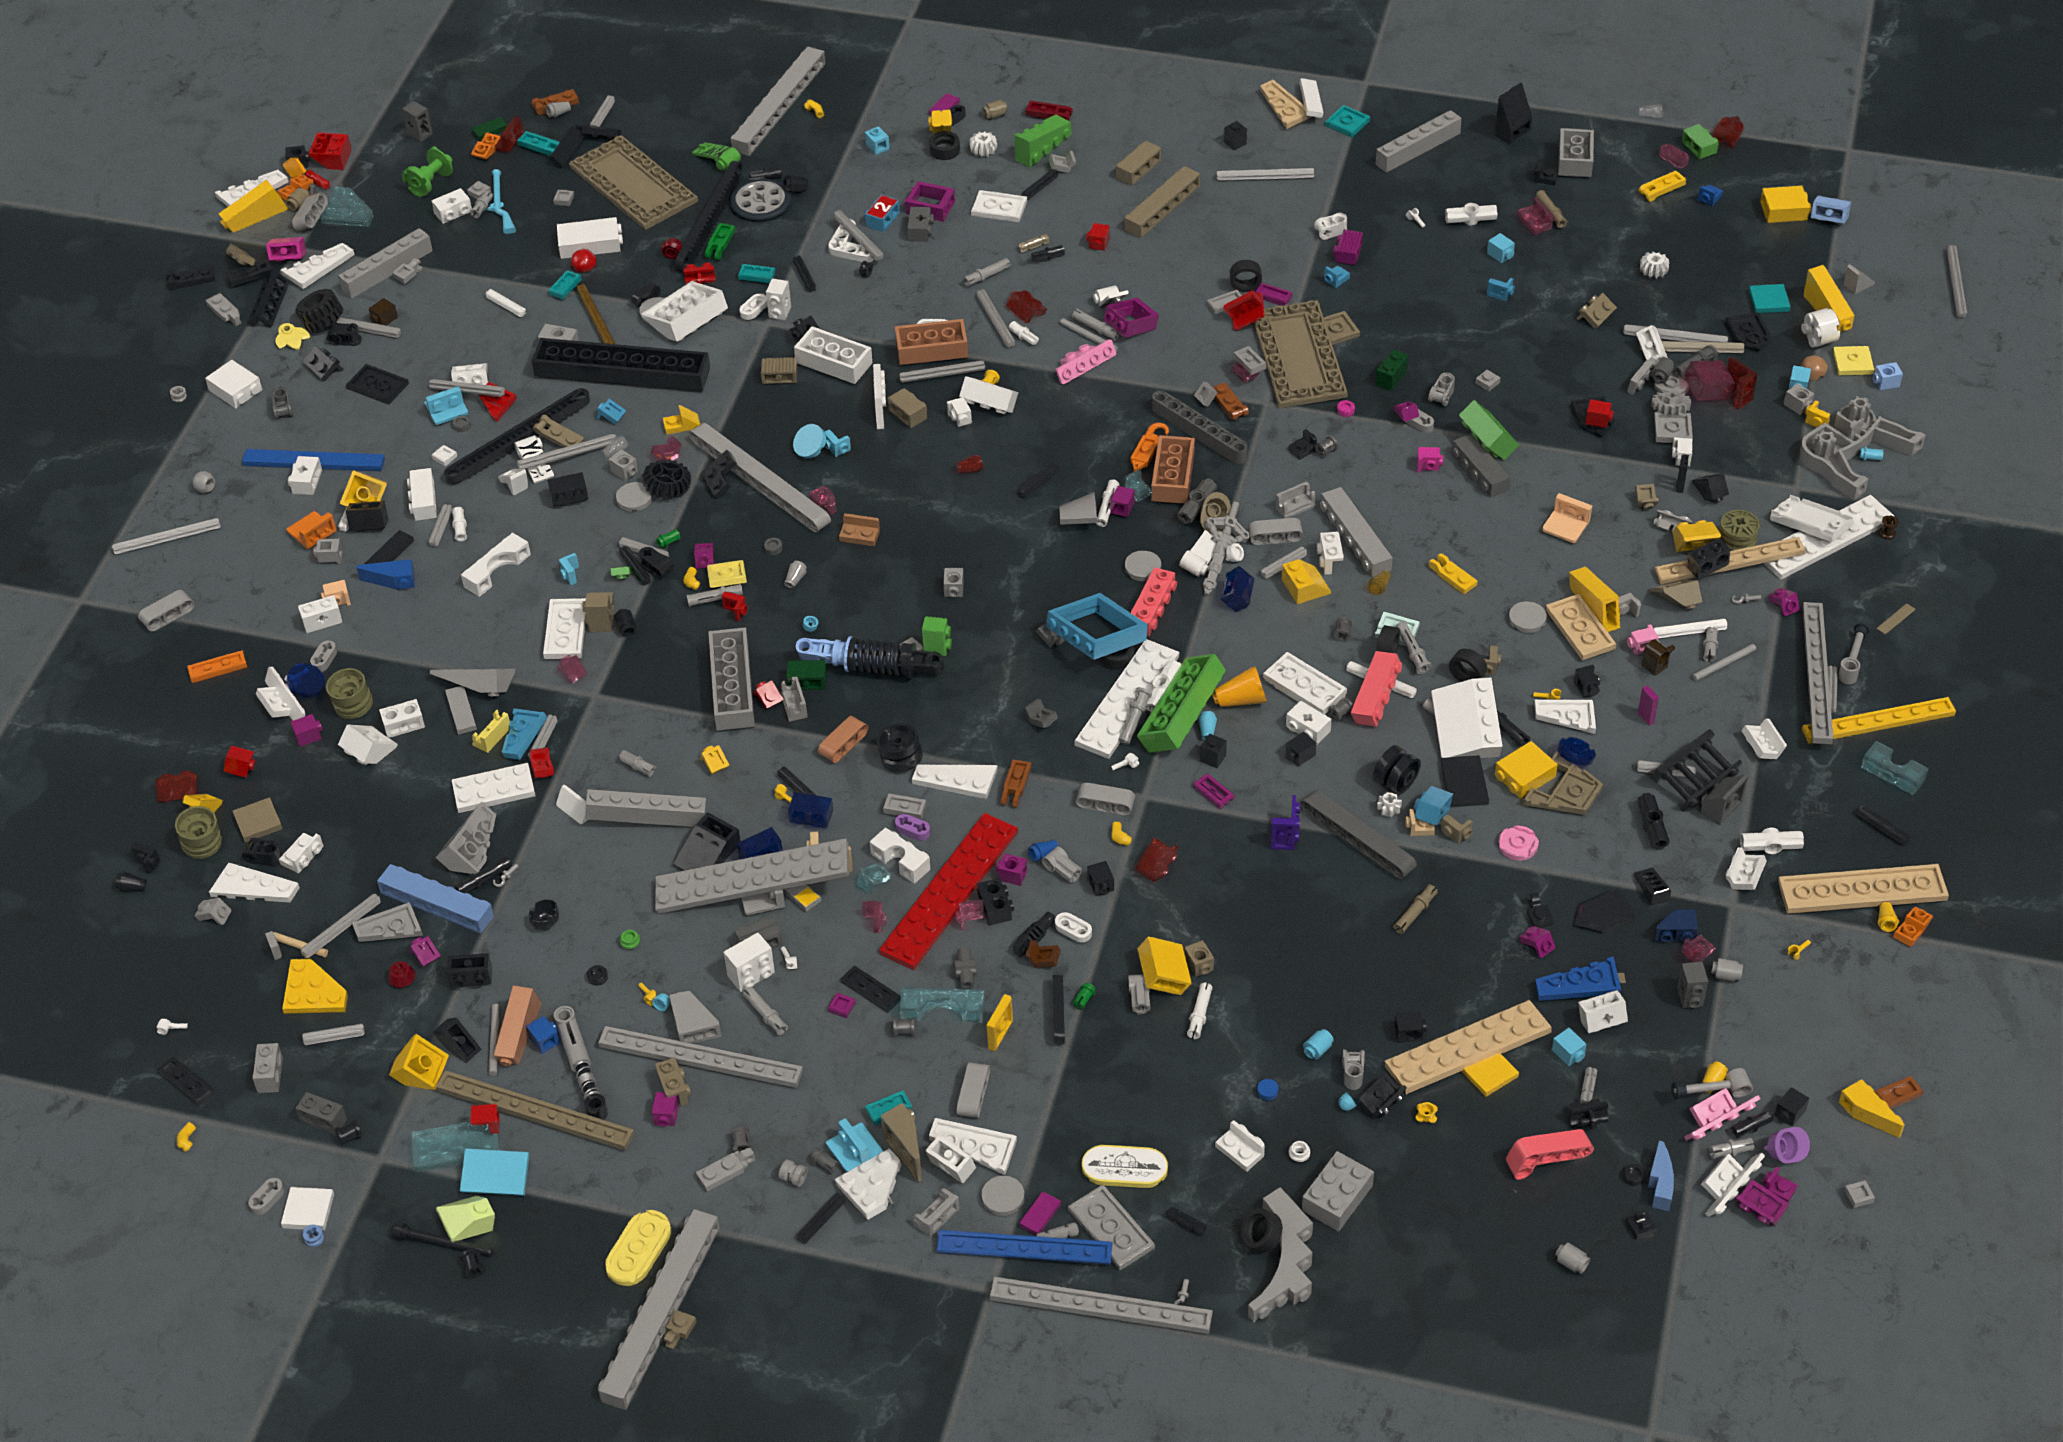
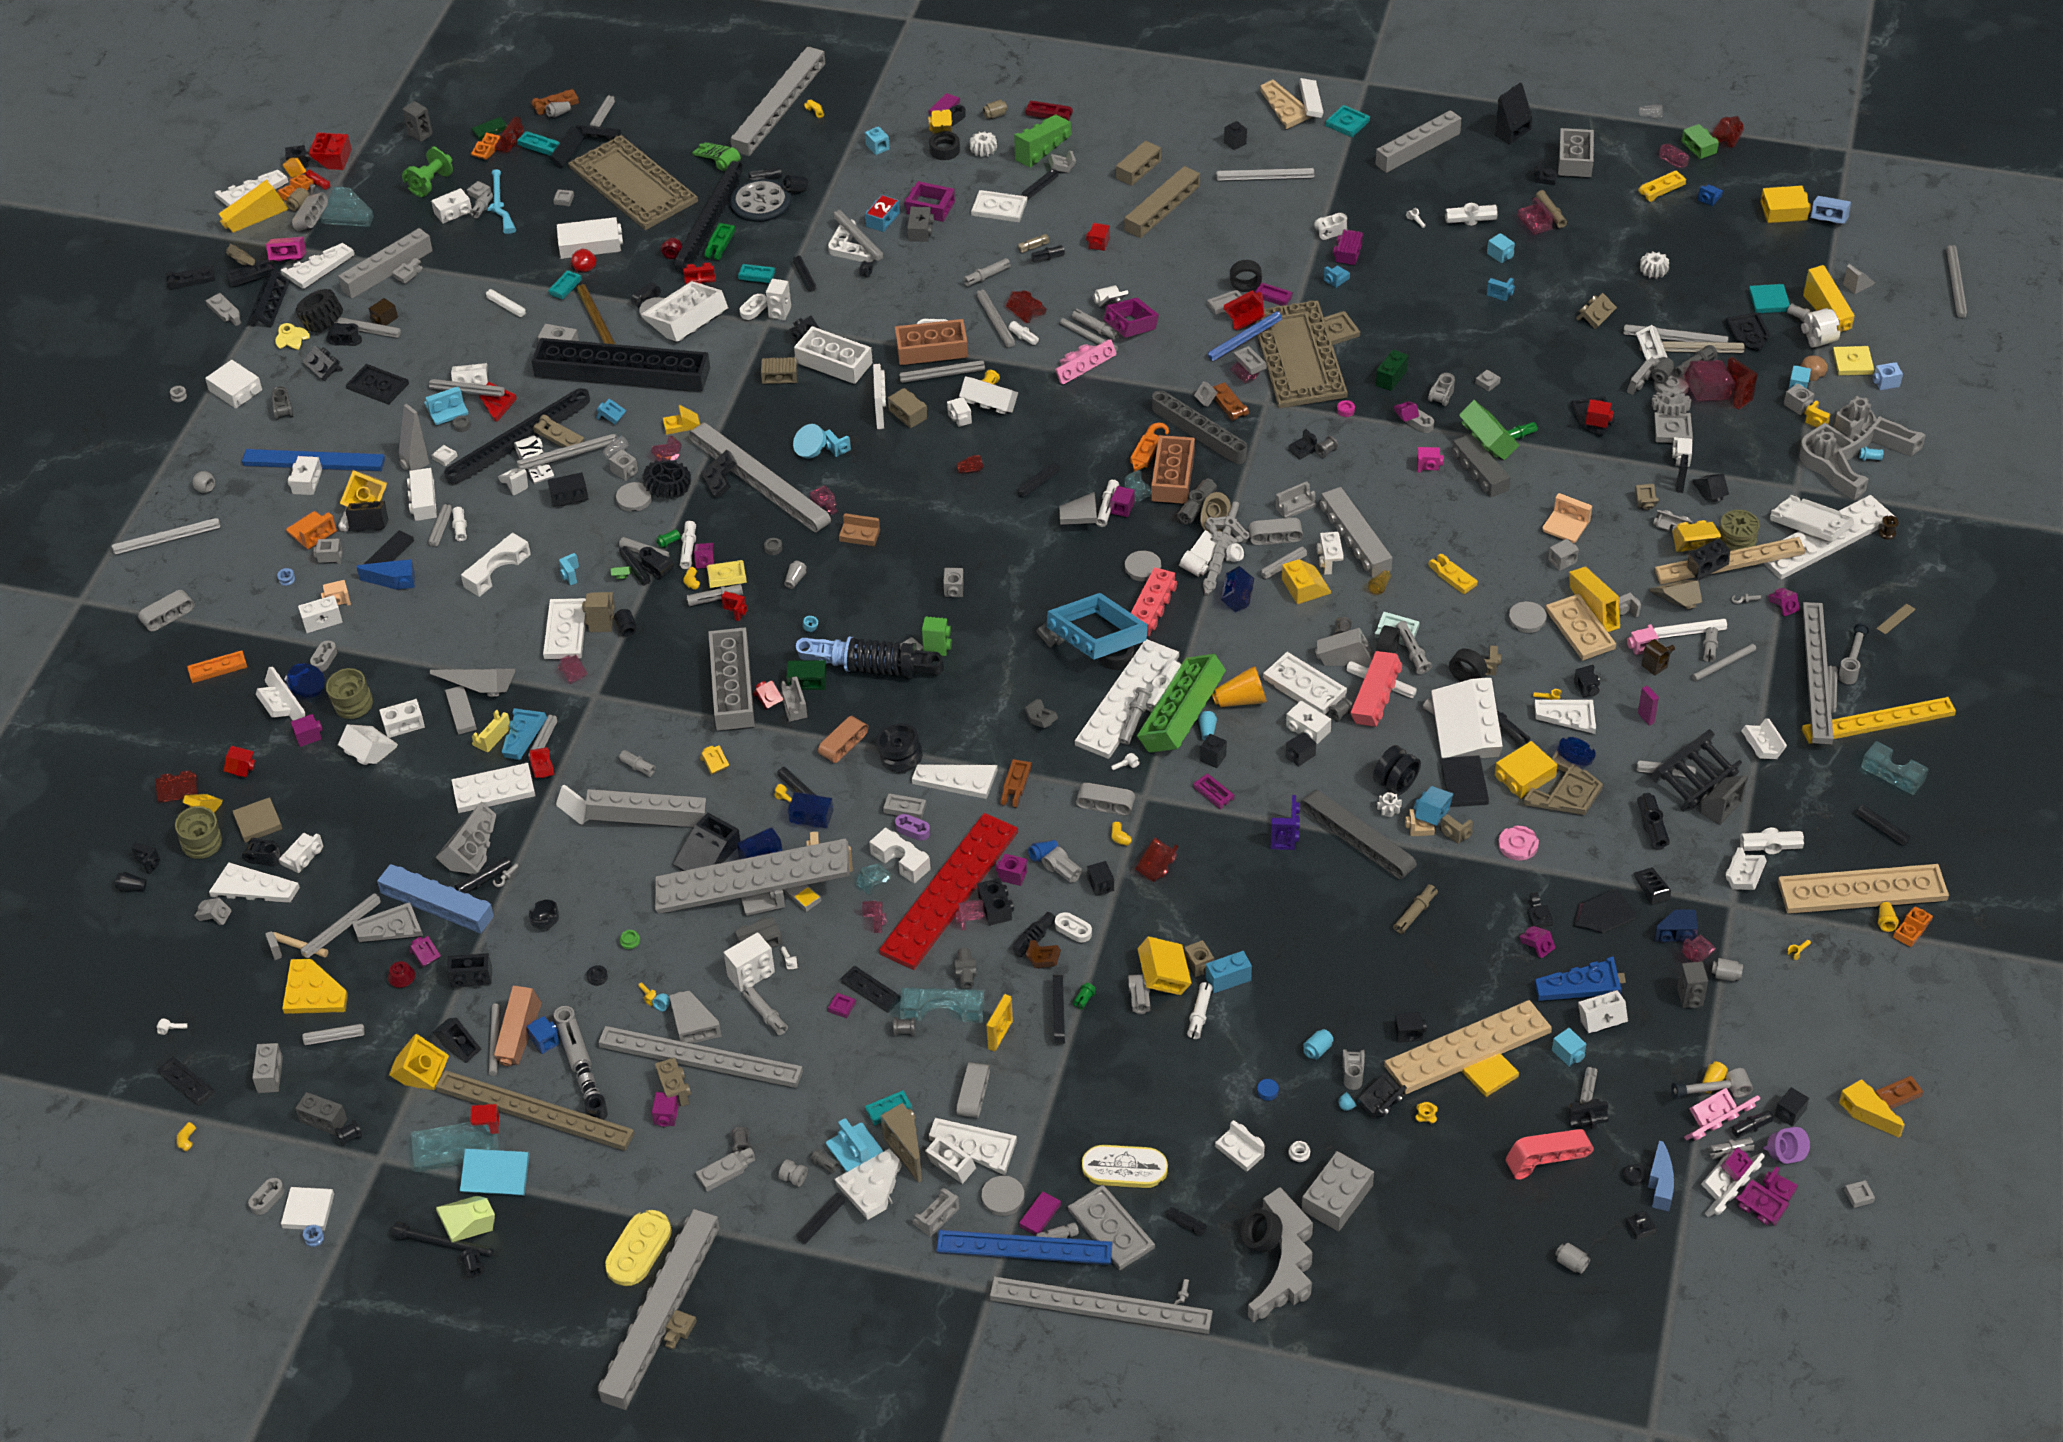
none -> medium blue bush [277,568,295,586]
none -> light grey wedge [399,404,429,472]
none -> white pin [680,521,696,569]
none -> dark azure brick [1205,951,1252,993]
none -> blue axle [1208,311,1282,361]
none -> light grey slope [1315,628,1374,666]
none -> green axle [1507,422,1538,439]
none -> light grey brick [1548,539,1579,571]
none -> magenta bracket [1720,1147,1753,1181]
none -> light grey pin [1787,303,1811,322]

